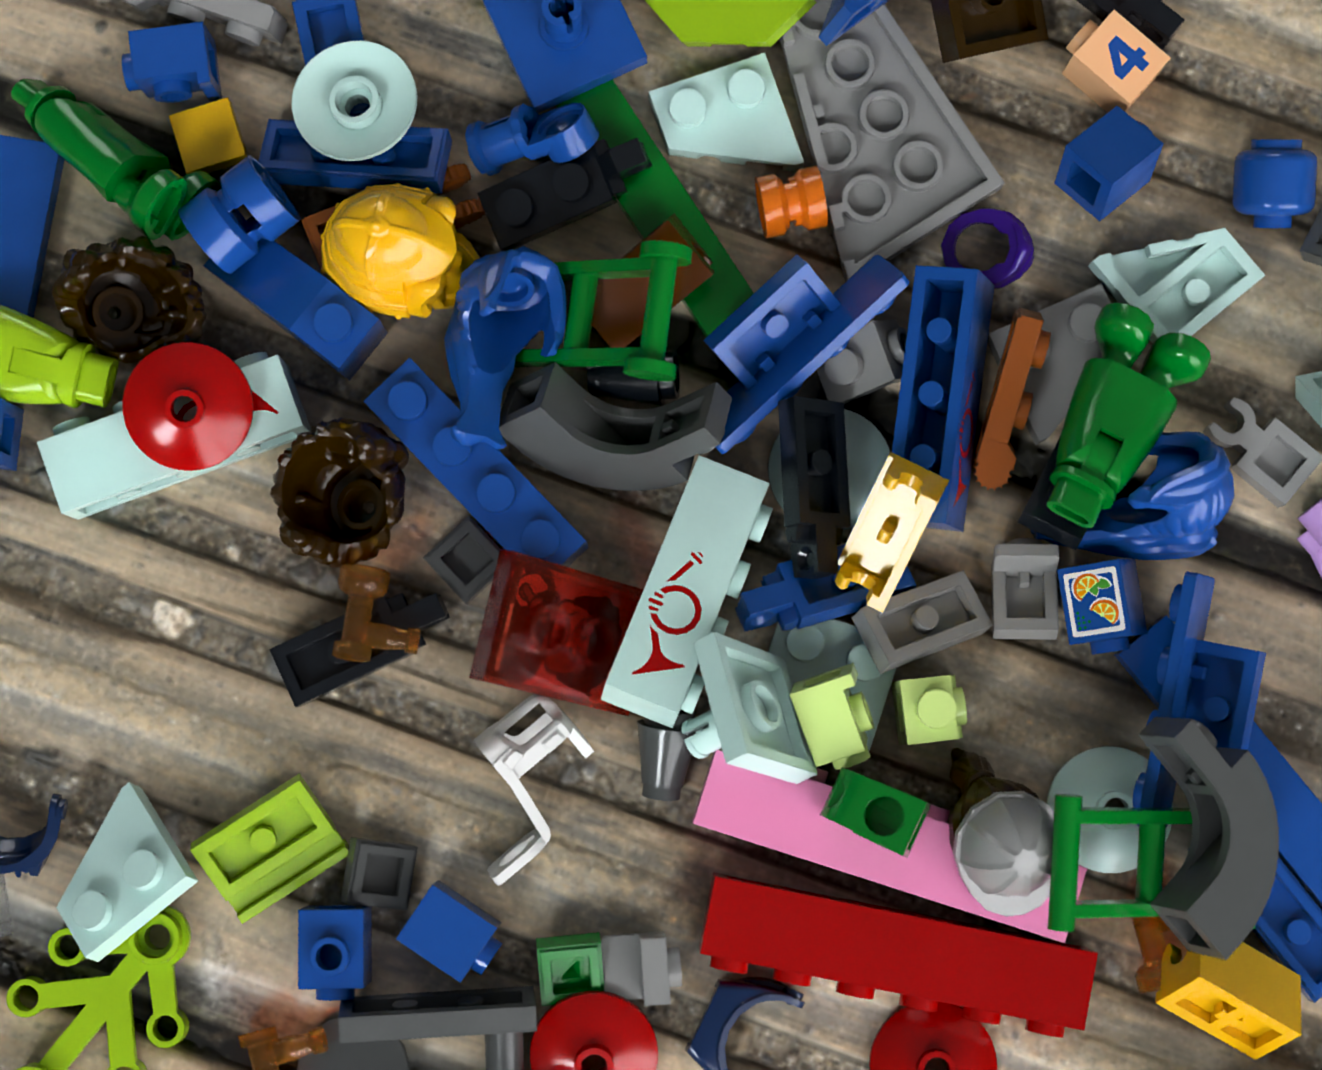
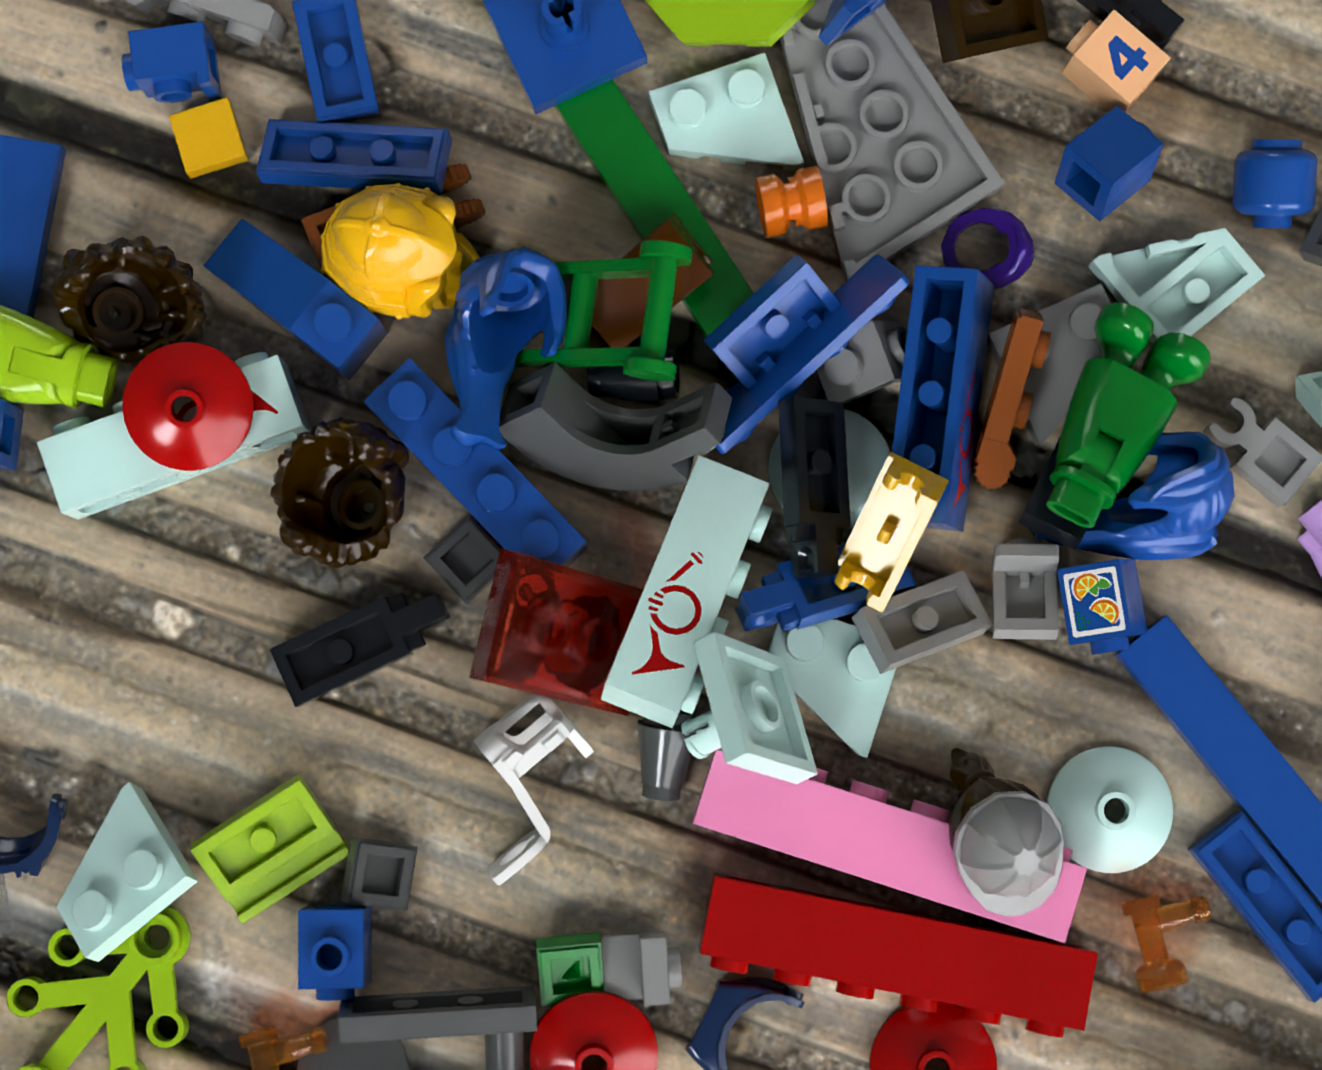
green piece [11,78,221,241] -> none
blue wheel [178,155,301,274] -> none
light aqua dish [291,41,417,161] -> none
clear orange piece [332,564,421,662] -> none
blue brick [396,880,503,983] -> none
blue connector [465,103,599,176] -> none
black hinge [477,138,653,251] -> none
yellowish green brick [789,663,874,770] -> none
green leg [820,767,931,858] -> none
yellowish green brick [891,675,967,745] -> none
green piece [1048,794,1256,932] -> none
blue bracket [1133,571,1266,827] -> none
dark grey arch [1138,717,1279,960] -> none
yellow hinge [1156,942,1301,1060] -> none

